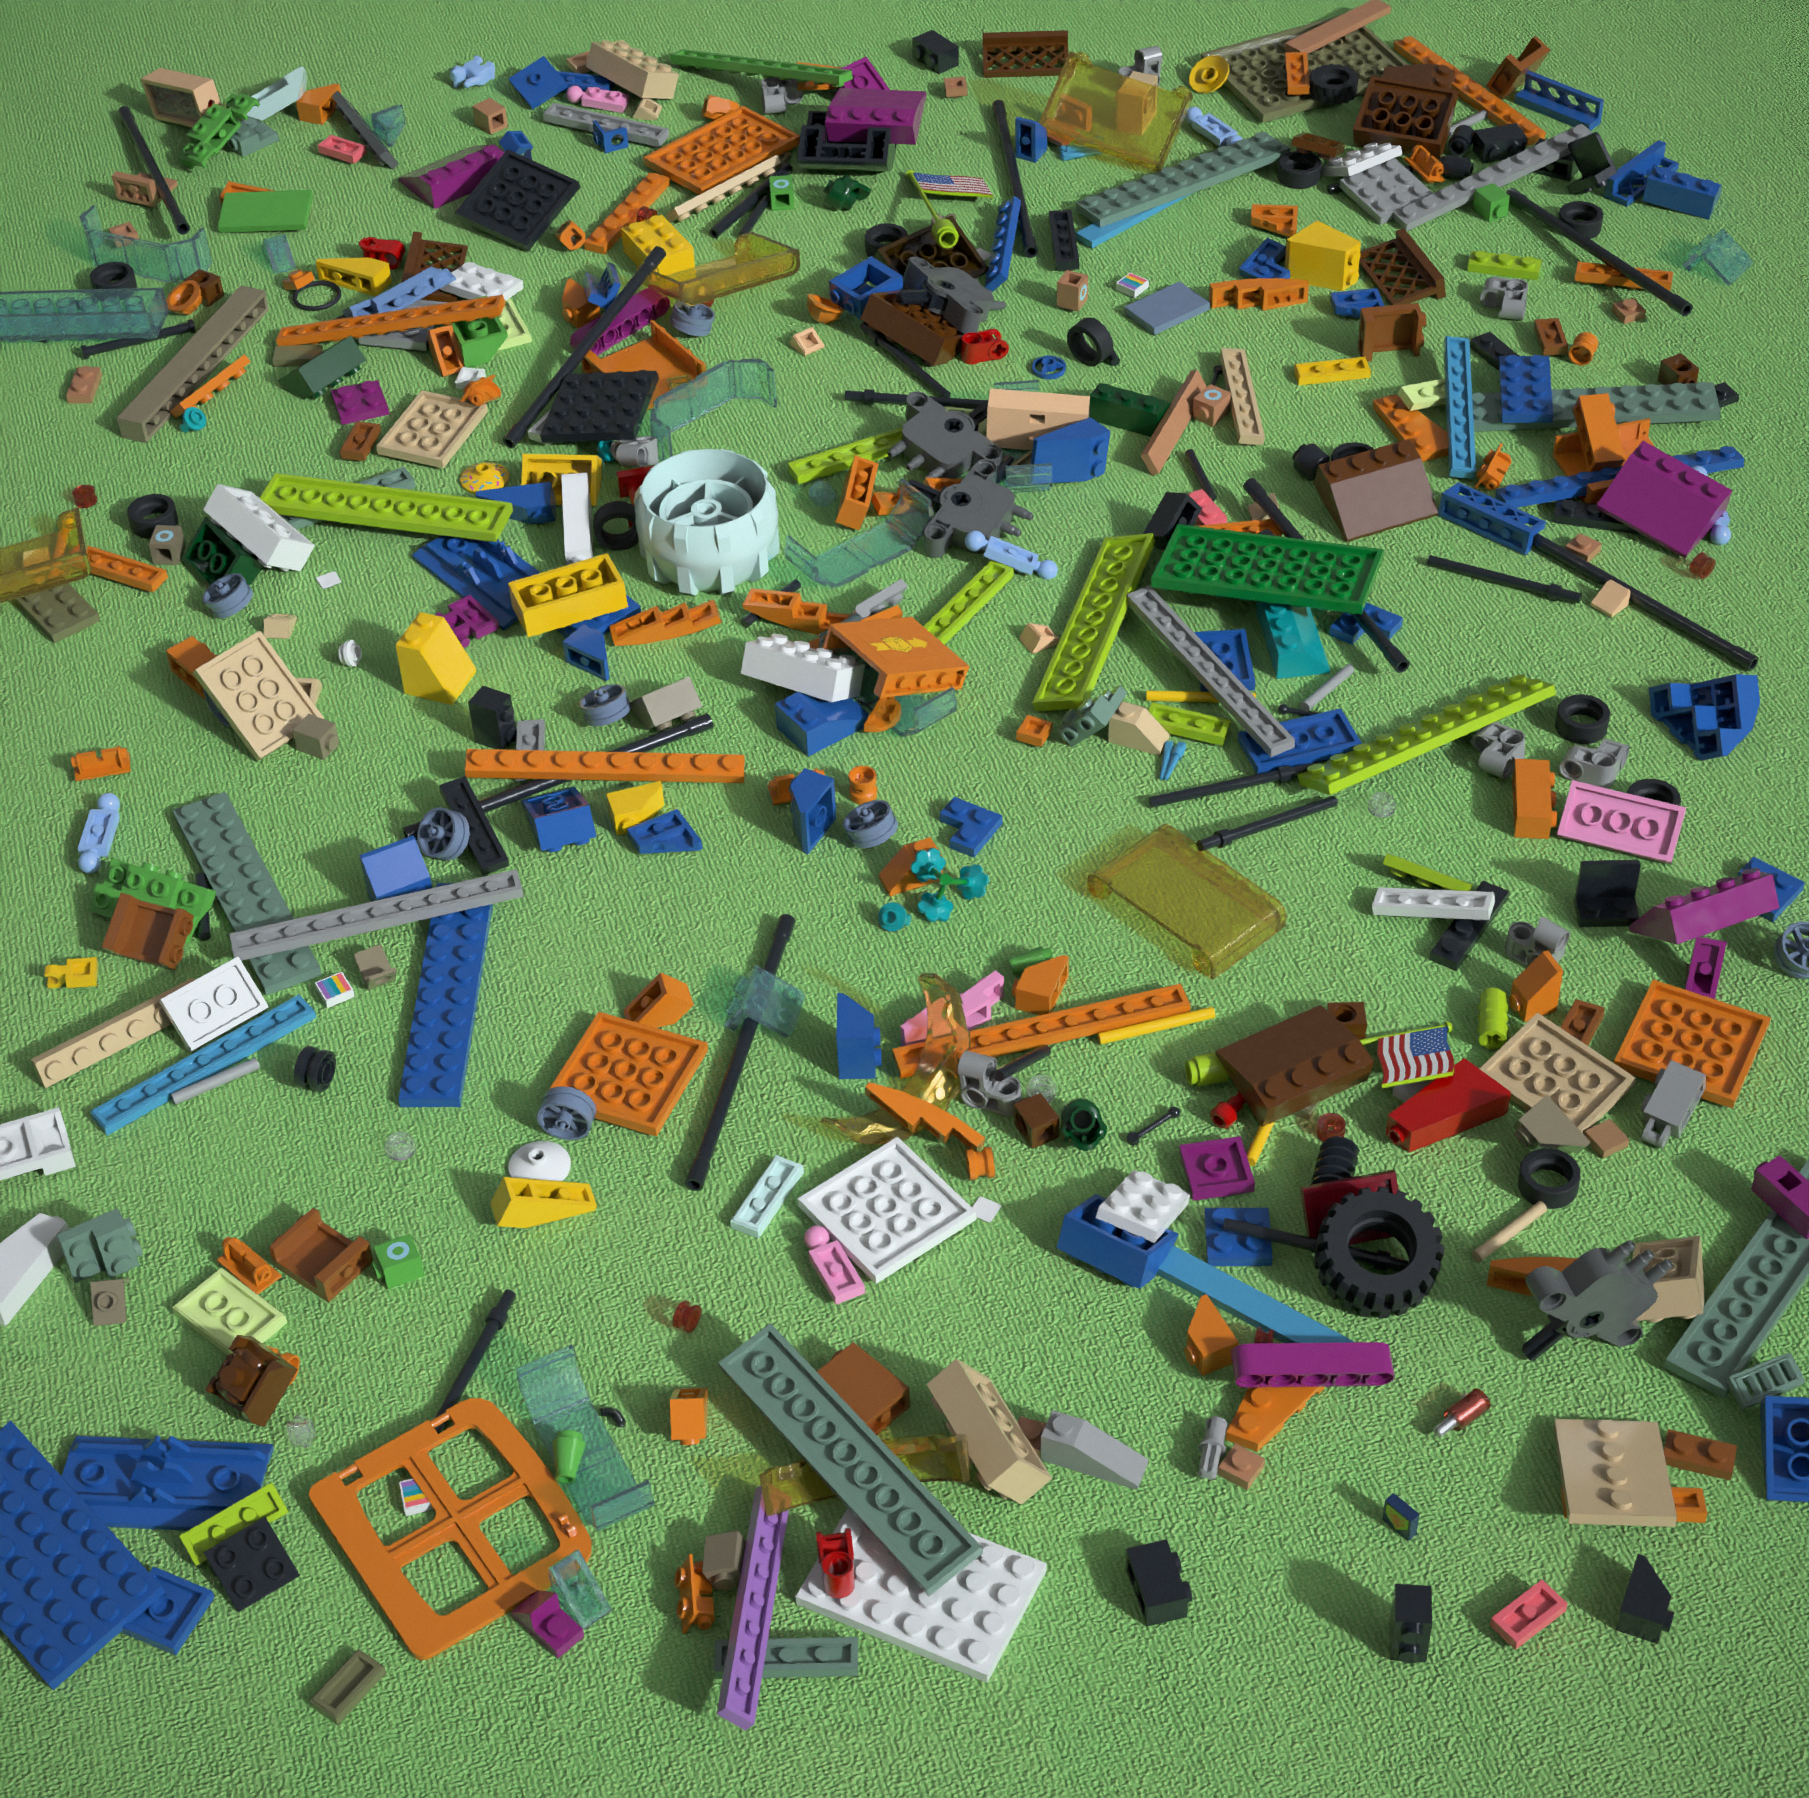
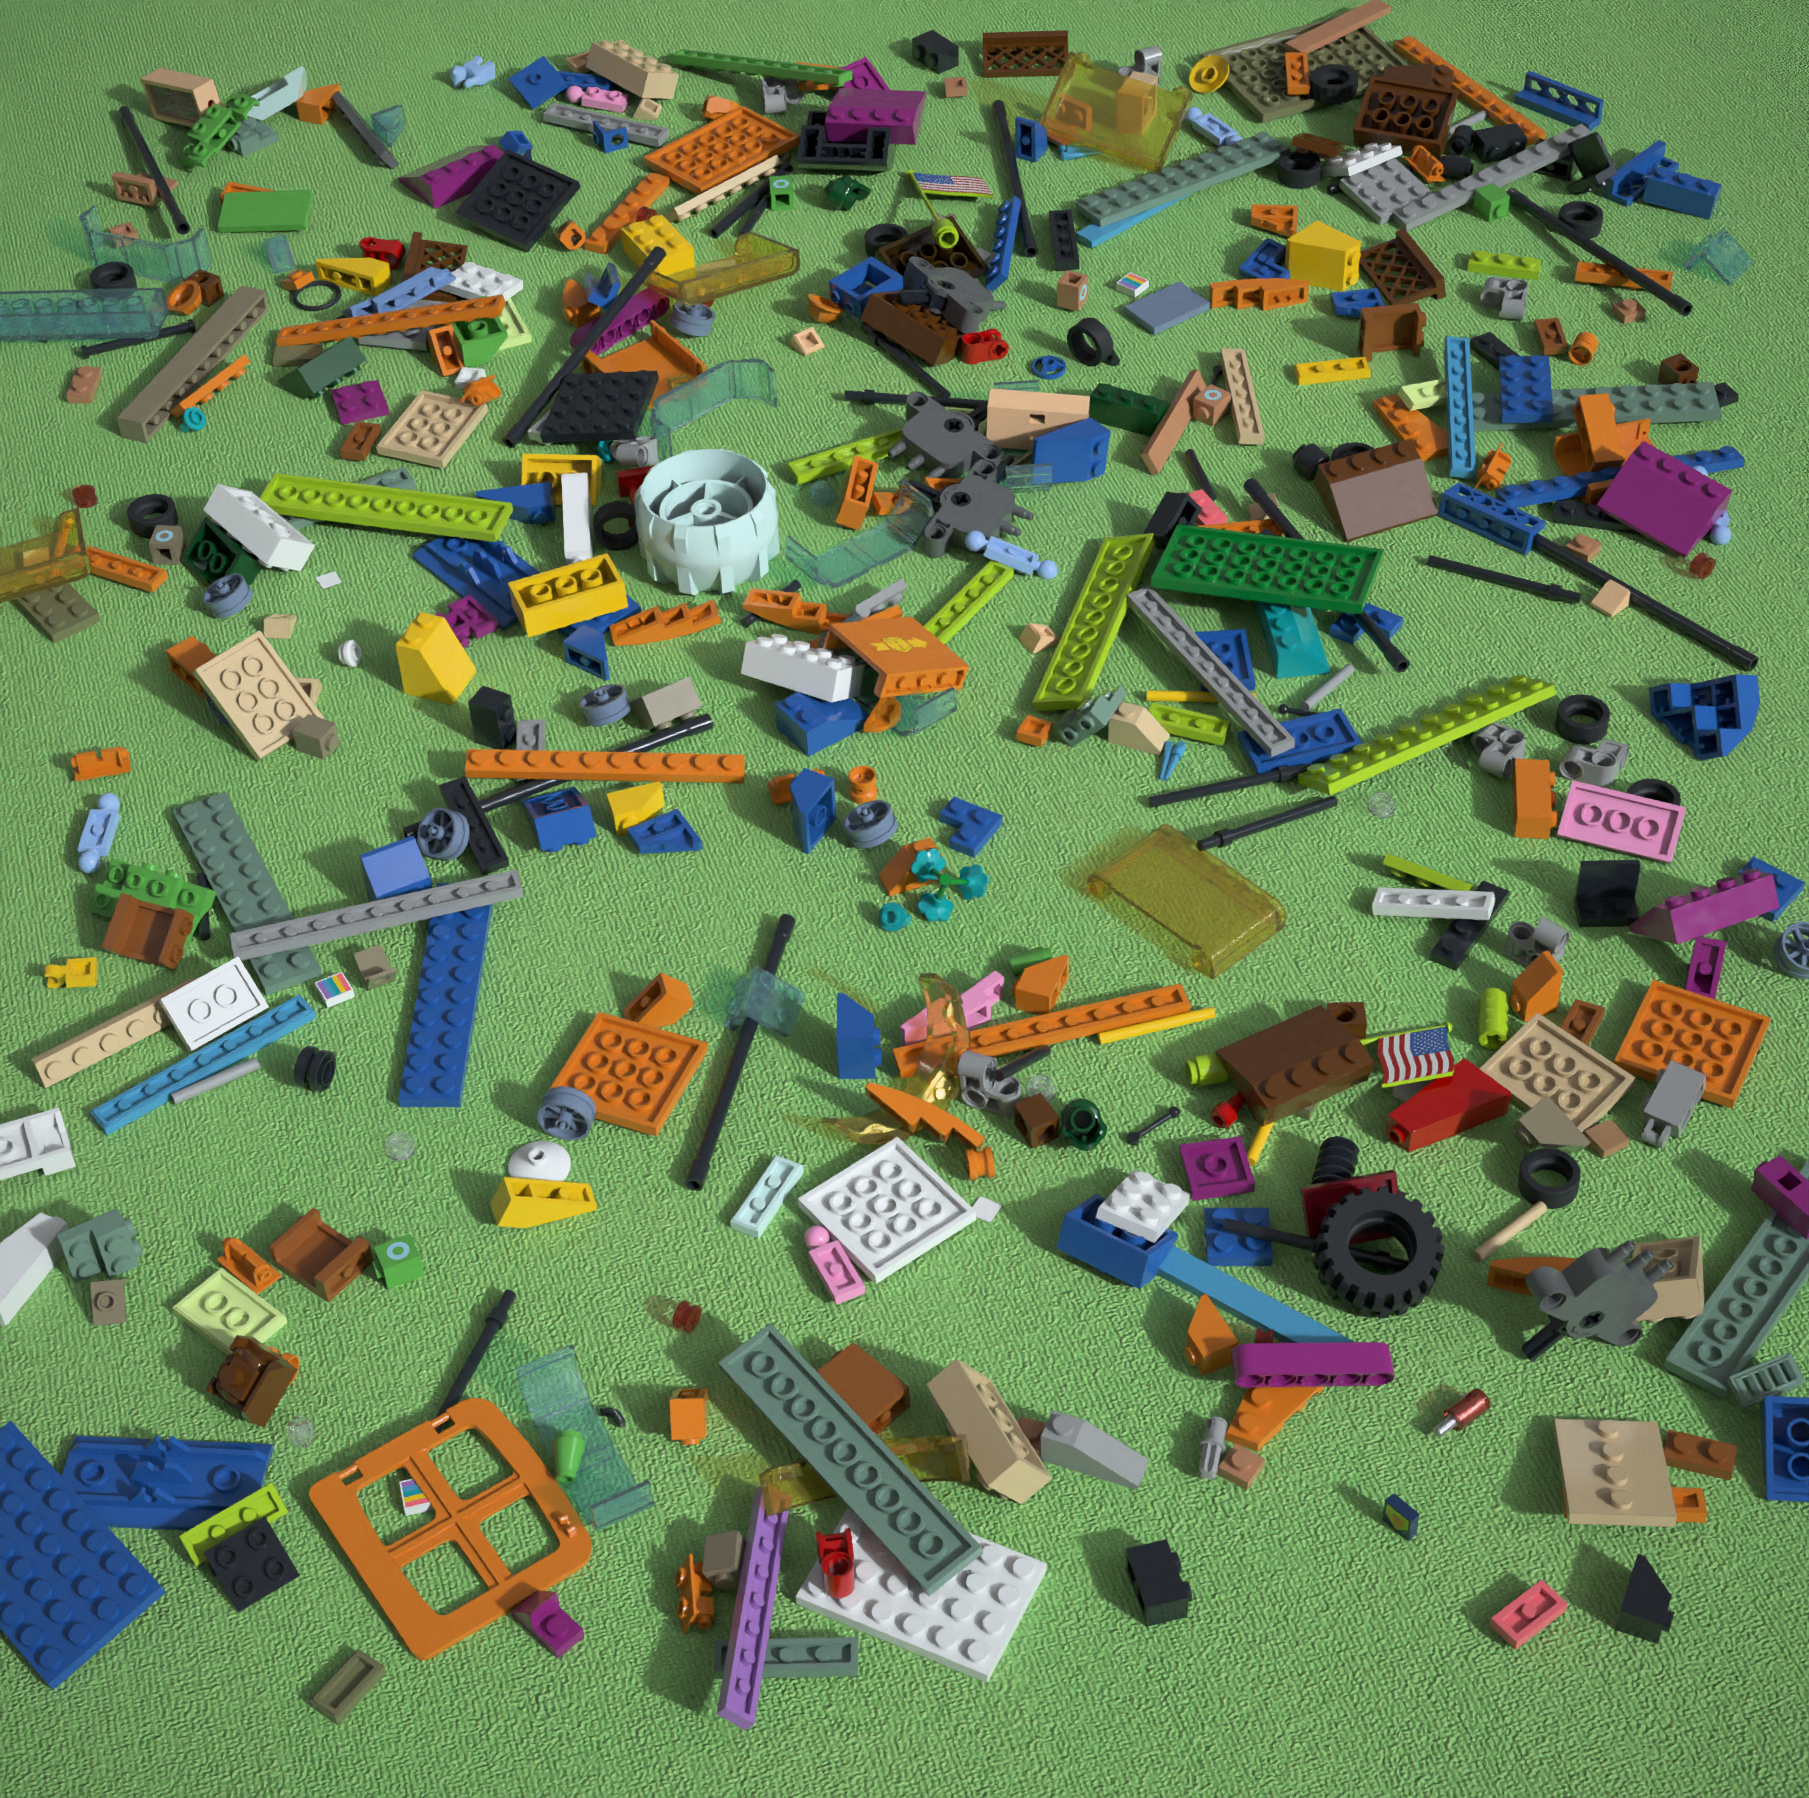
blue plate [121,1566,215,1655] -> none
coral plate [318,135,367,164] -> none
yellow dish [460,462,510,494] -> none
nougat brick [472,98,508,135] -> none
clear light blue slope [548,1550,612,1630] -> none
clear red bush [1317,1113,1346,1142] -> none
black brick [1389,1584,1432,1664] -> none
dark orange panel [1486,36,1551,100] -> none

